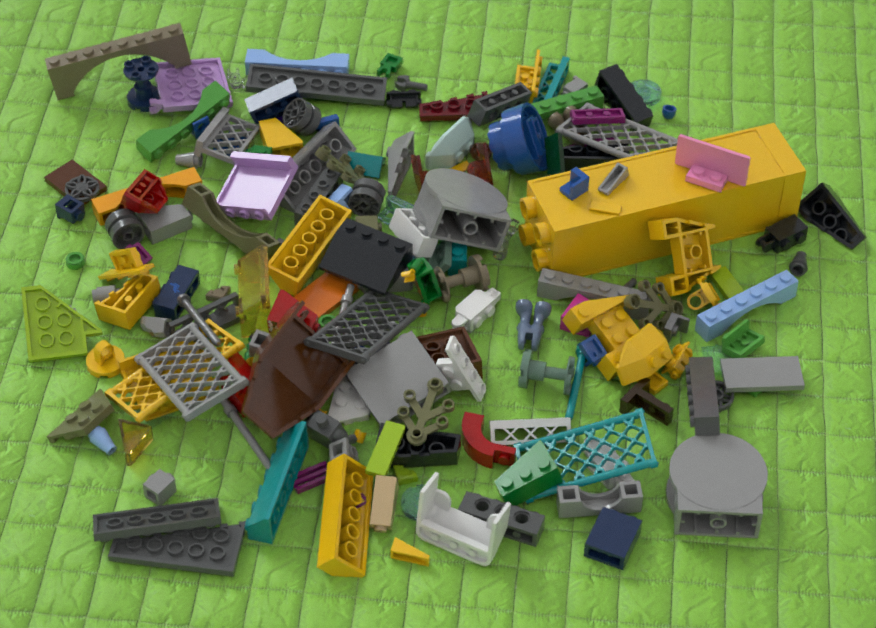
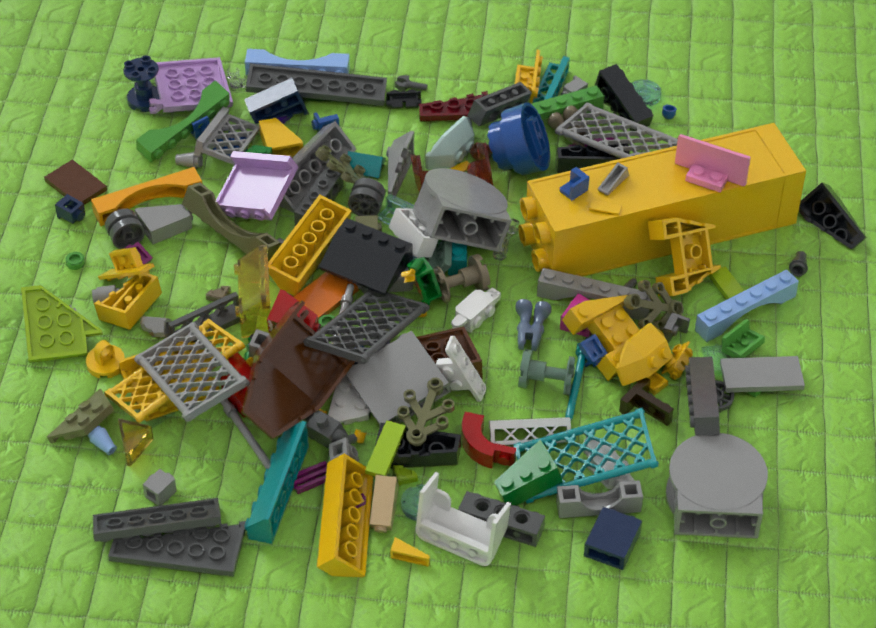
dark tan arch [45,23,192,100] -> none
dark grey wheel [65,175,100,203] -> none
red wedge [120,169,168,214] -> none
dark blue brick [152,265,200,321] -> none
flat silver bar [177,294,221,347] -> none
dark grey wheel [283,98,321,136] -> none
light blue panel [328,184,353,210] -> none
green plate [377,53,403,79] -> none
dark green tile [544,132,565,176] -> none
magenta tile [570,108,626,125] -> none
yellow tile [687,275,721,310] -> none
black brick [755,214,808,254] -> none

